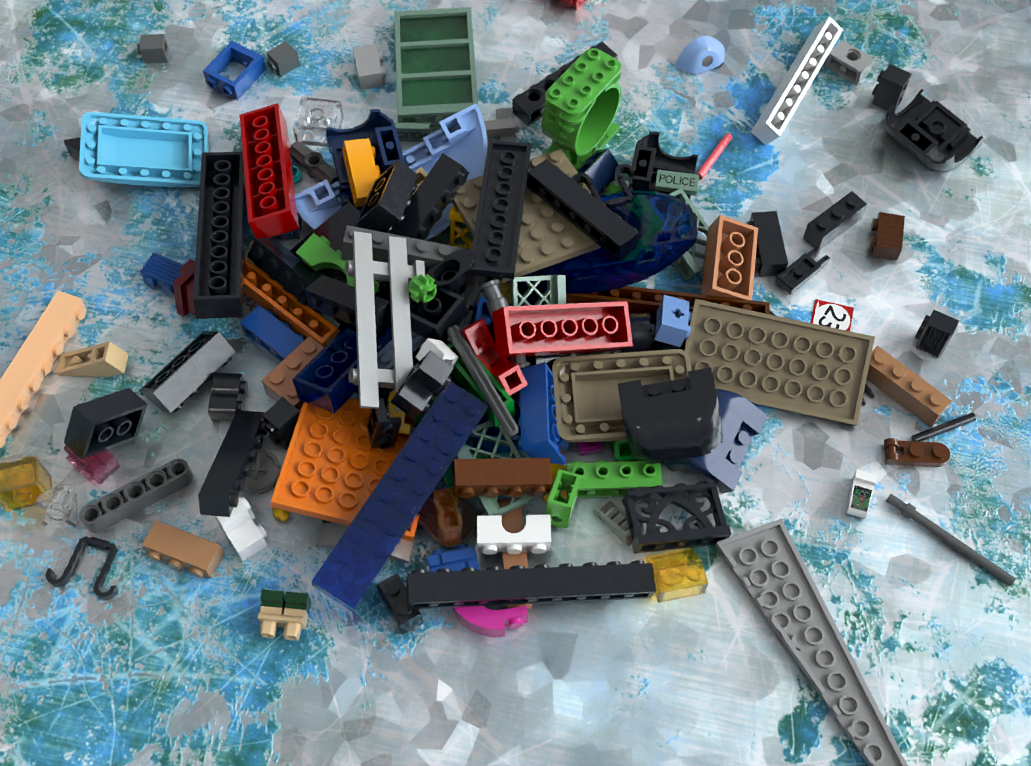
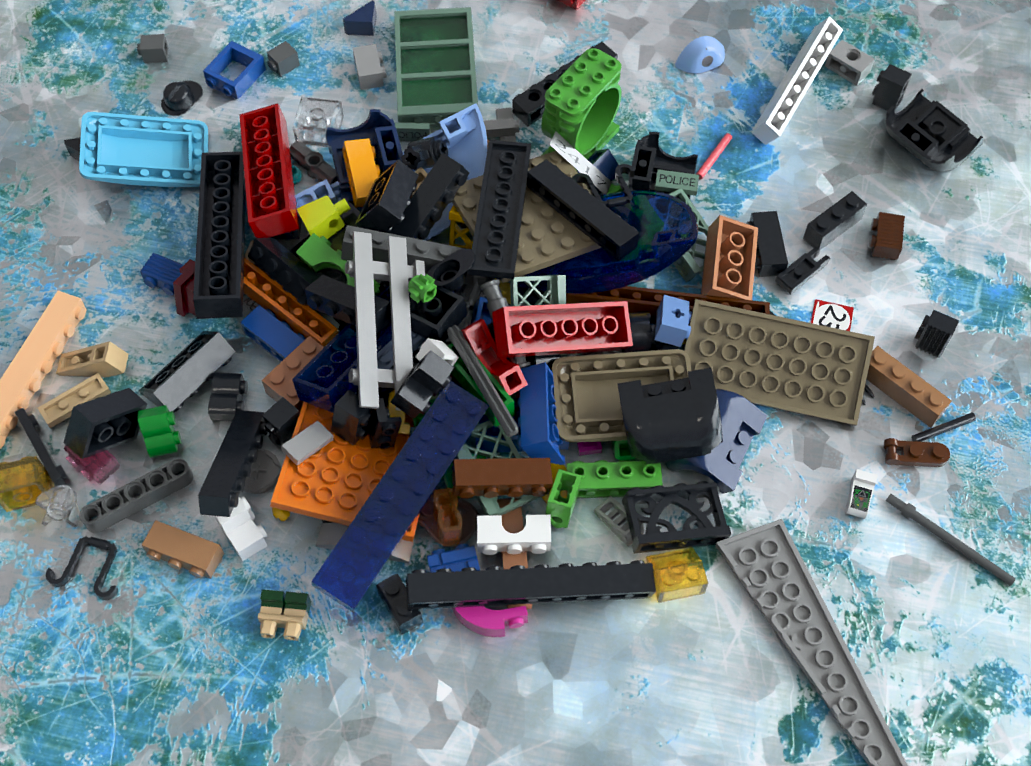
none -> black plate [15,408,68,491]
none -> tan plate [37,373,111,428]
none -> green brick [138,405,181,458]
none -> black piece [161,81,203,116]
none -> light grey tile [281,421,334,465]
none -> neon yellow torso [297,196,351,239]
none -> black brick [331,389,372,446]
none -> dark blue slope [343,0,377,36]
none -> black piece [401,137,448,170]
none -> sticker [550,131,612,195]

